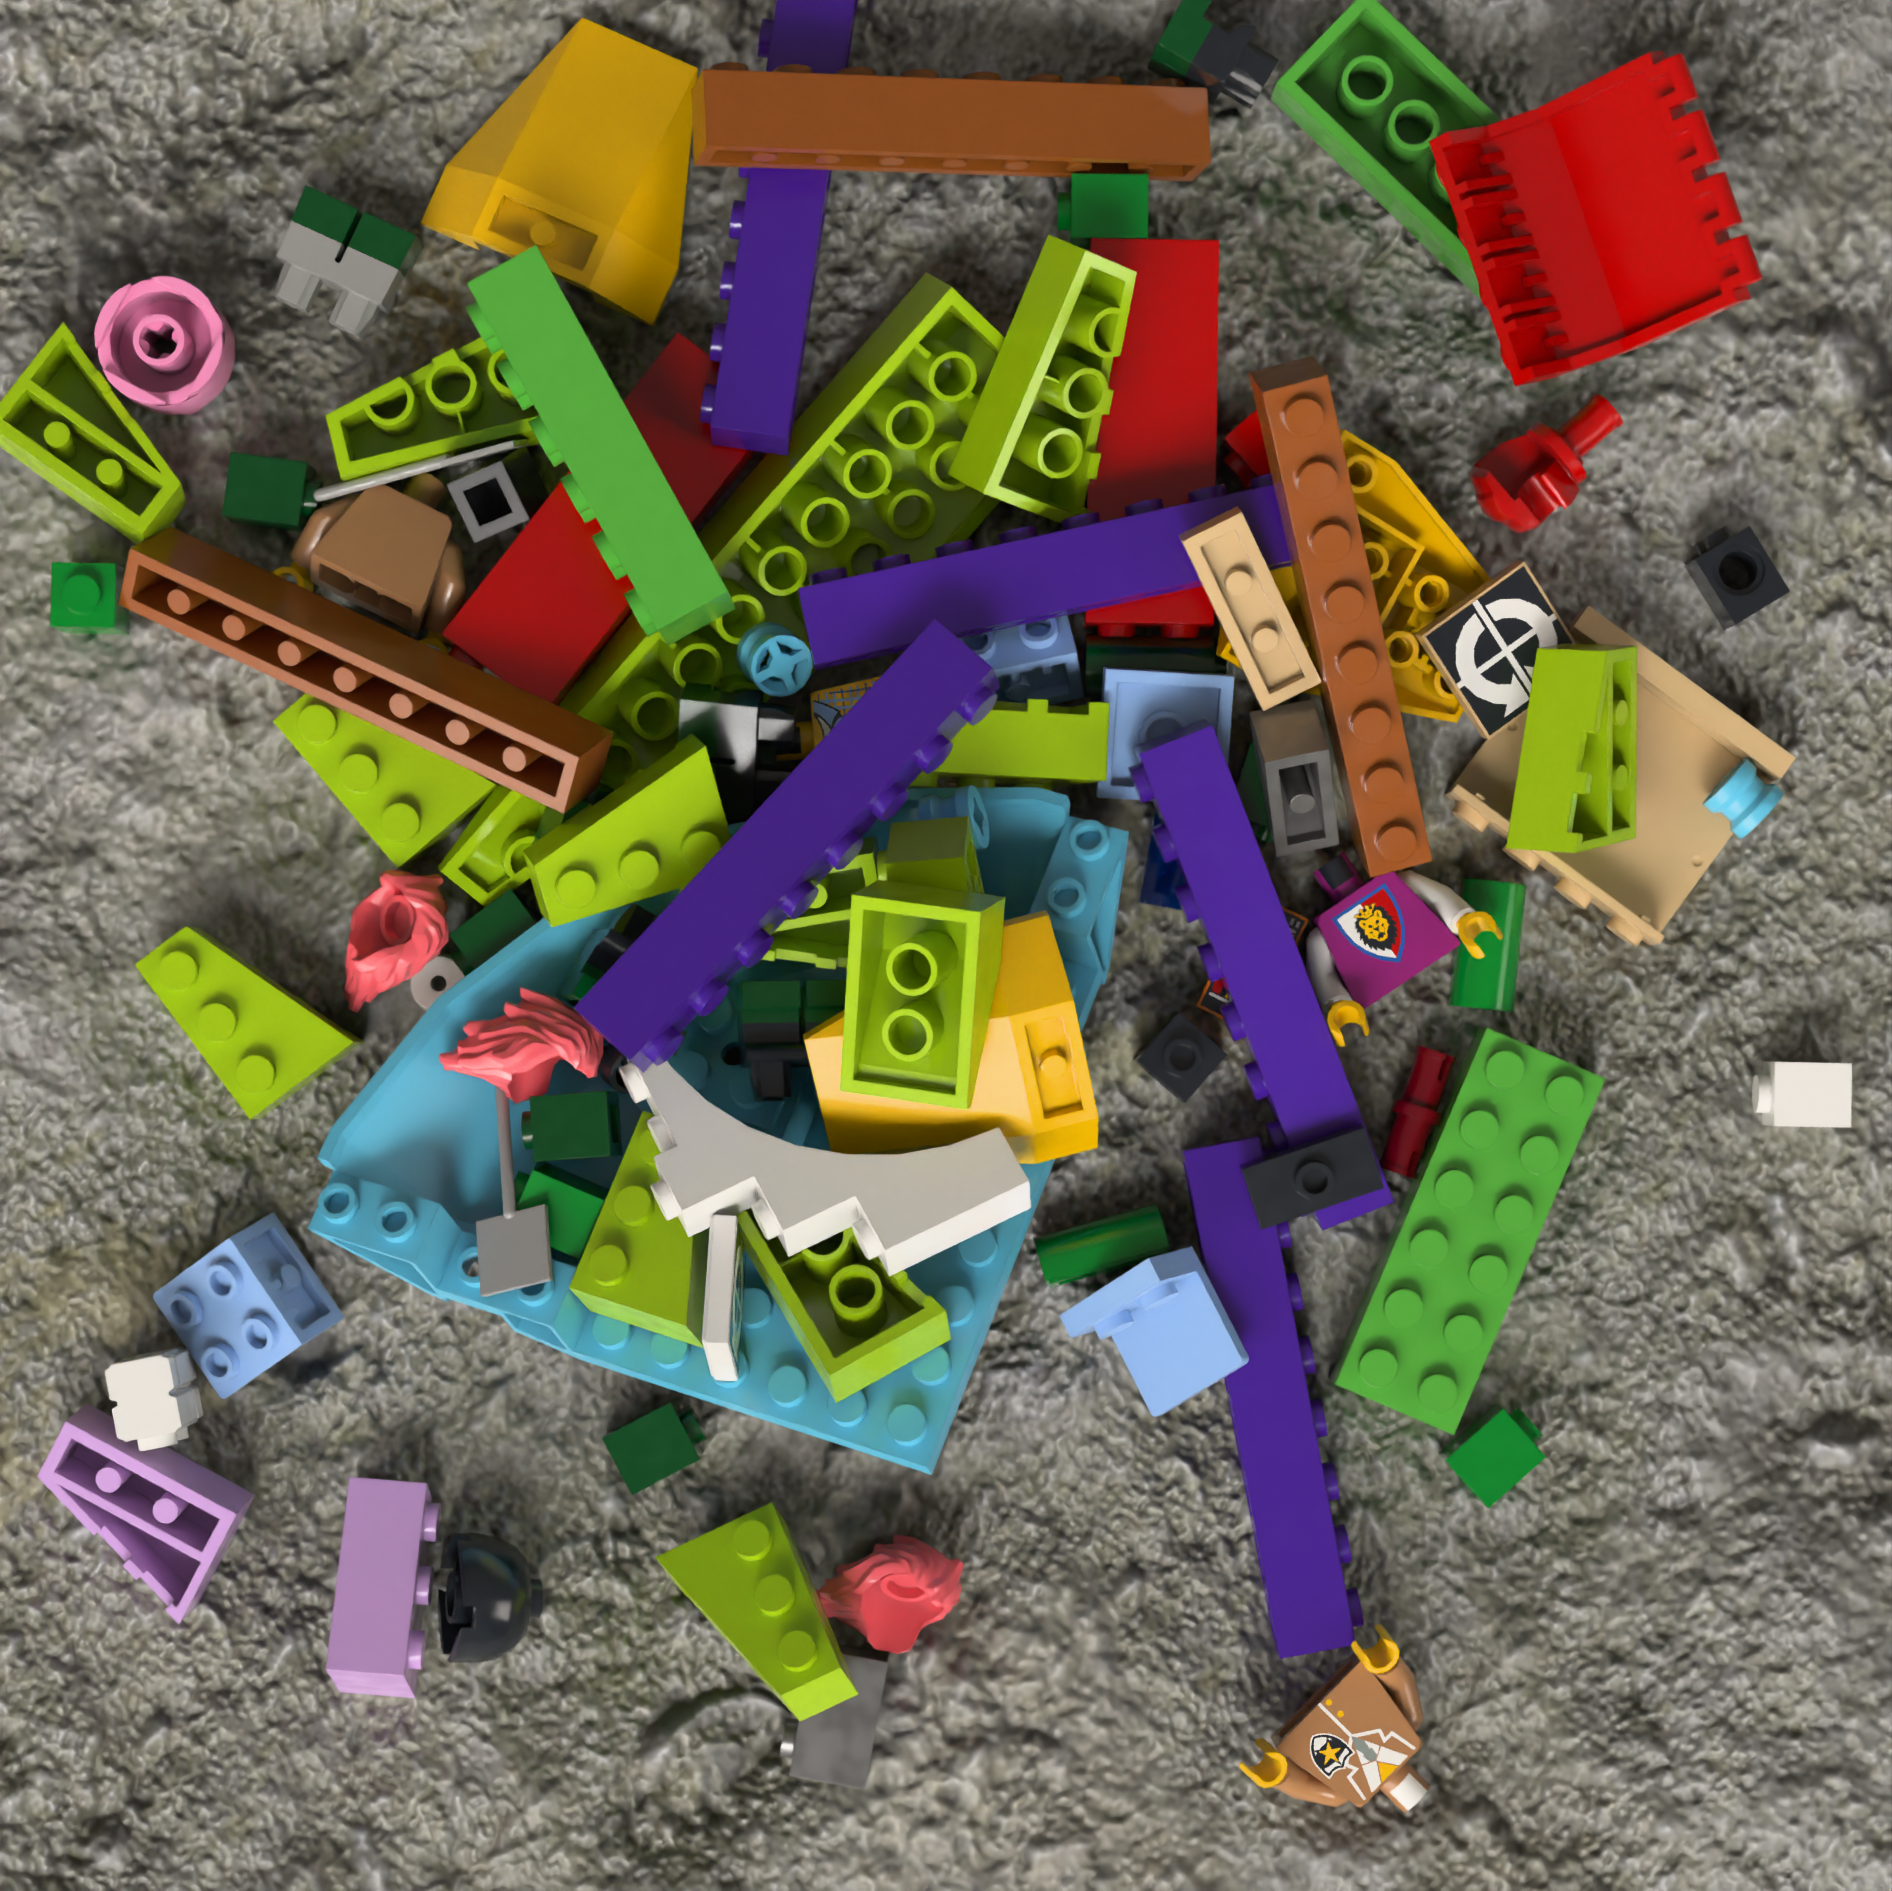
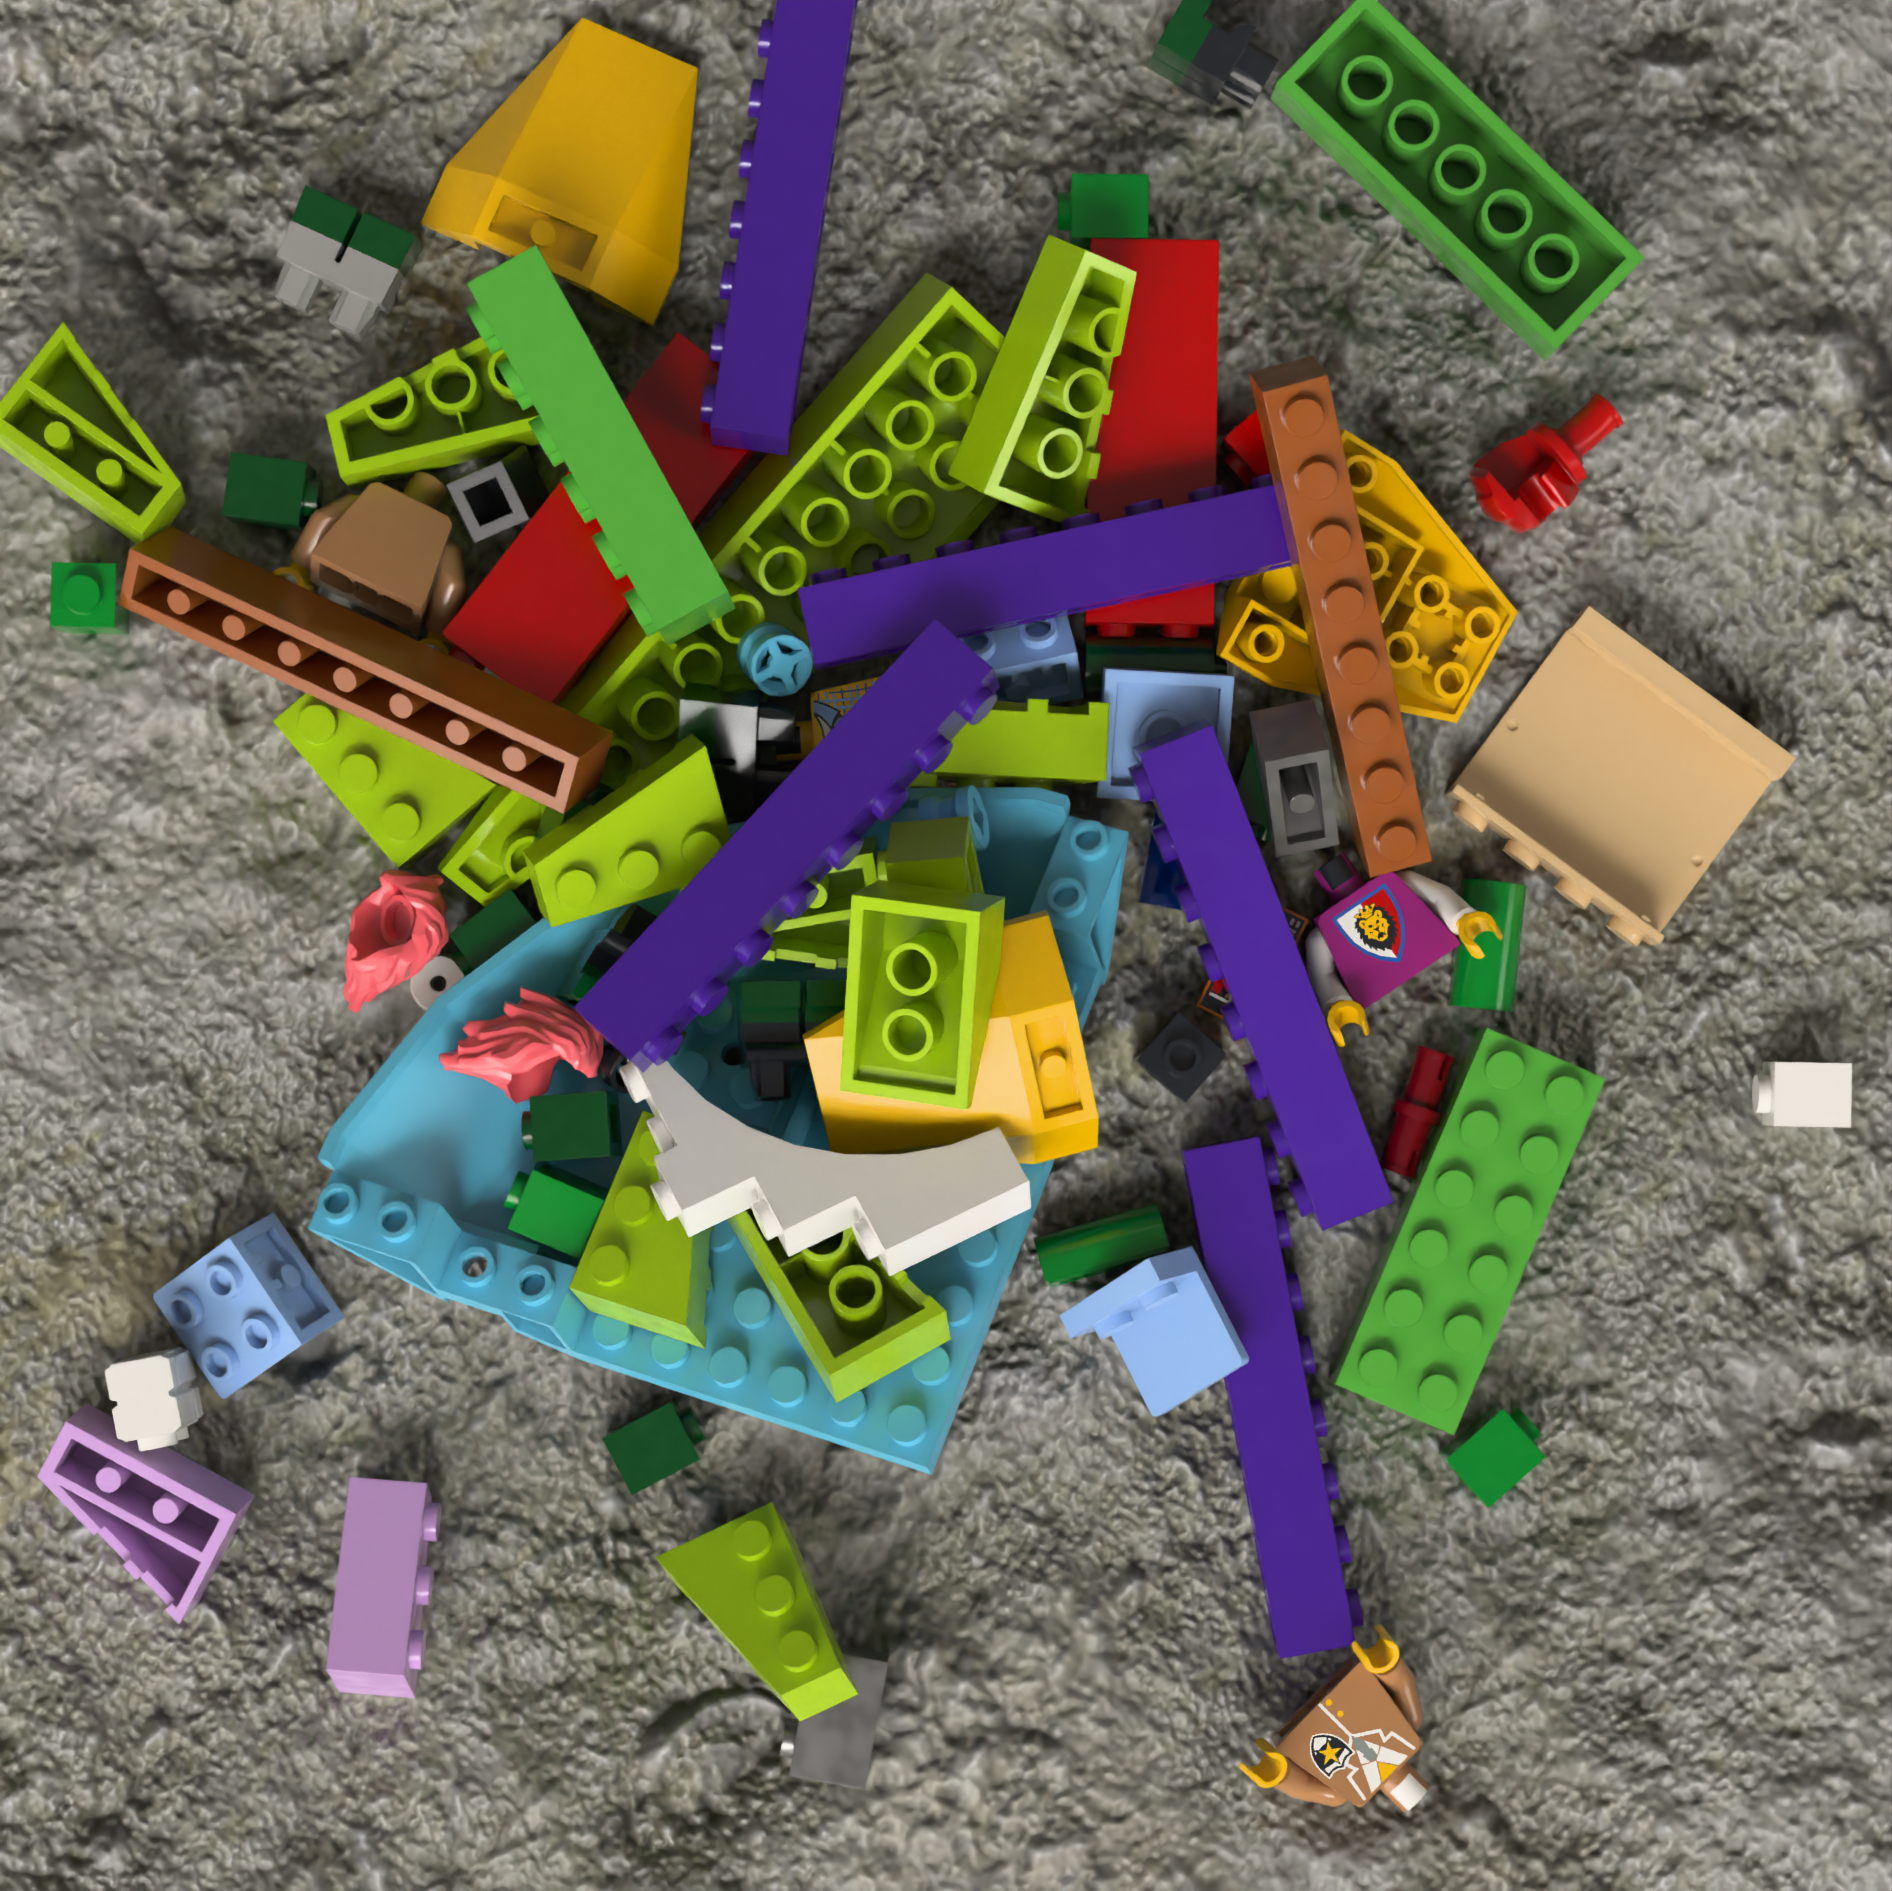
bright pink brick [94,276,236,415] -> none
lime wedge [134,926,363,1120] -> none
light grey piece [313,439,530,501] -> none
black cylinder [438,1533,543,1663] -> none
light grey piece [476,1086,553,1297] -> none
dark orange brick [691,62,1211,181] -> none
white tile [702,1215,746,1381] -> none
coral hair [816,1534,964,1654] -> none
tan plate [1178,506,1322,711] -> none
black plate [1239,1124,1384,1230] -> none
tile [1415,560,1576,740] -> none
red hinge [1429,50,1763,386] -> none
lime wedge [1506,643,1637,853] -> none
black brick [1684,525,1790,631] -> none
medium azure wheel [1702,758,1785,839] -> none

